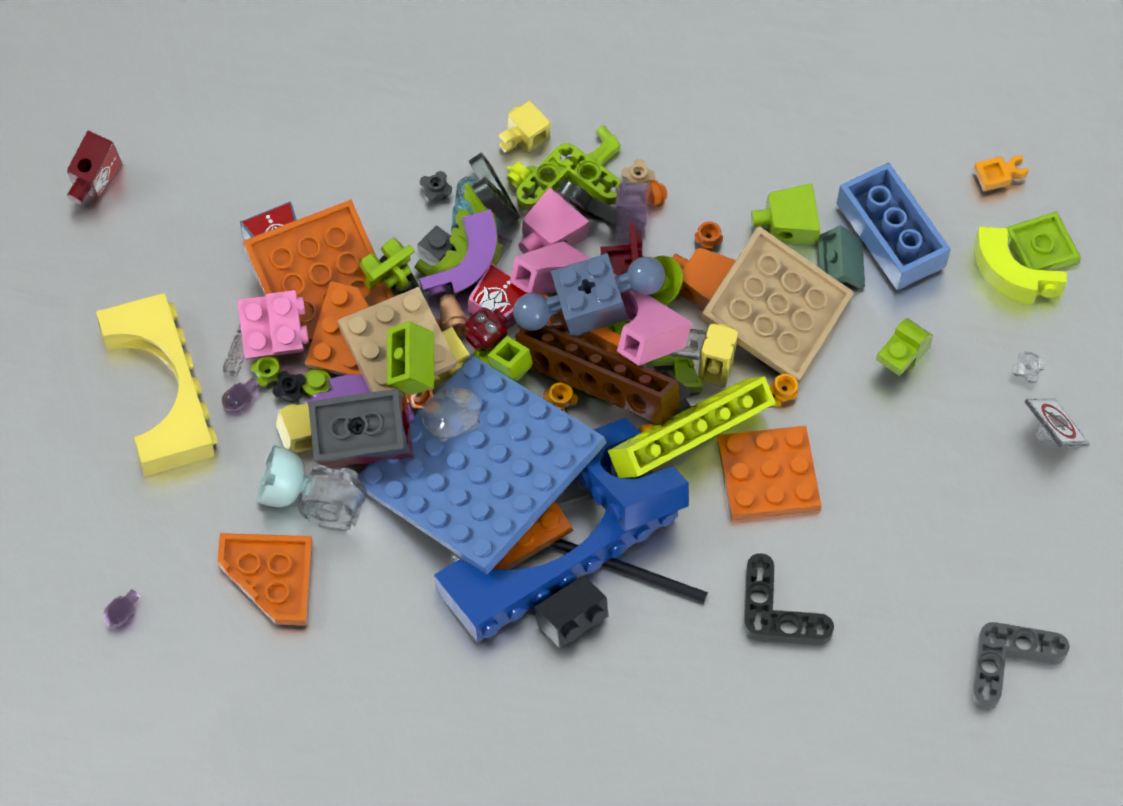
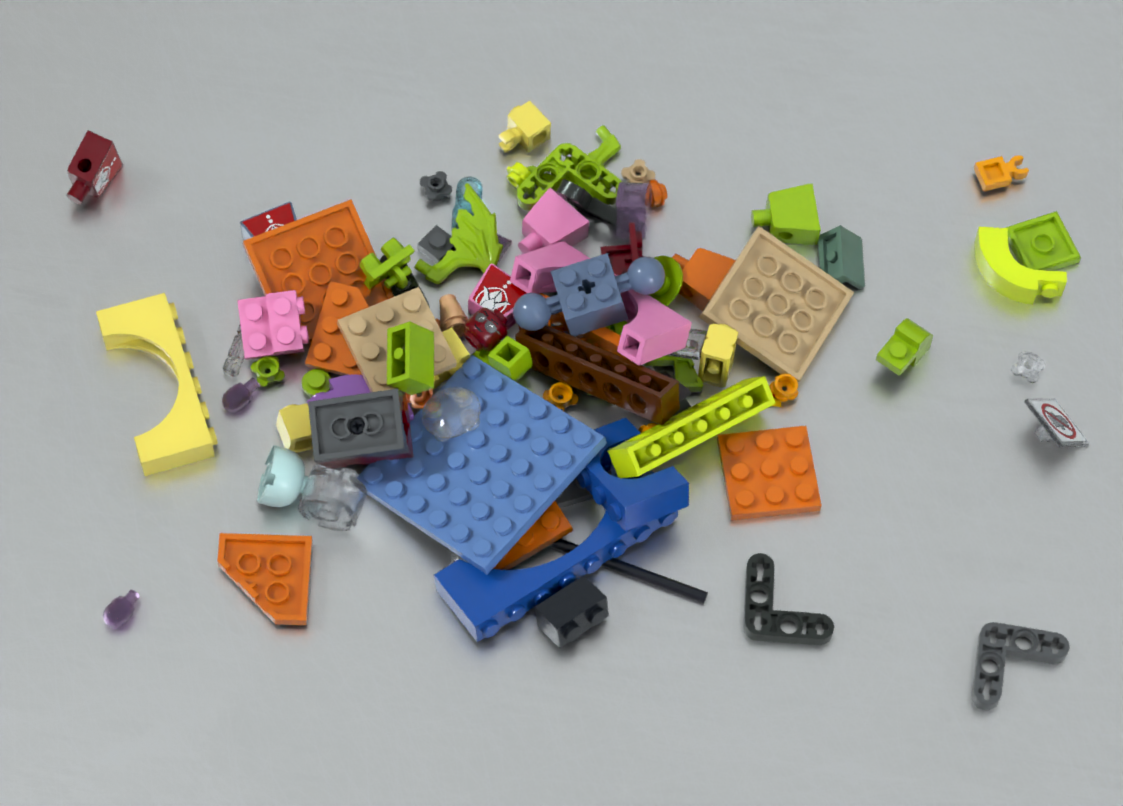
black plate [272,371,306,401] -> none
medium lavender arch [419,209,497,296] -> none
pearl dark grey beam [469,153,520,226] -> none
orange plate [695,221,723,249] -> none
medium blue brick [836,162,951,291] -> none

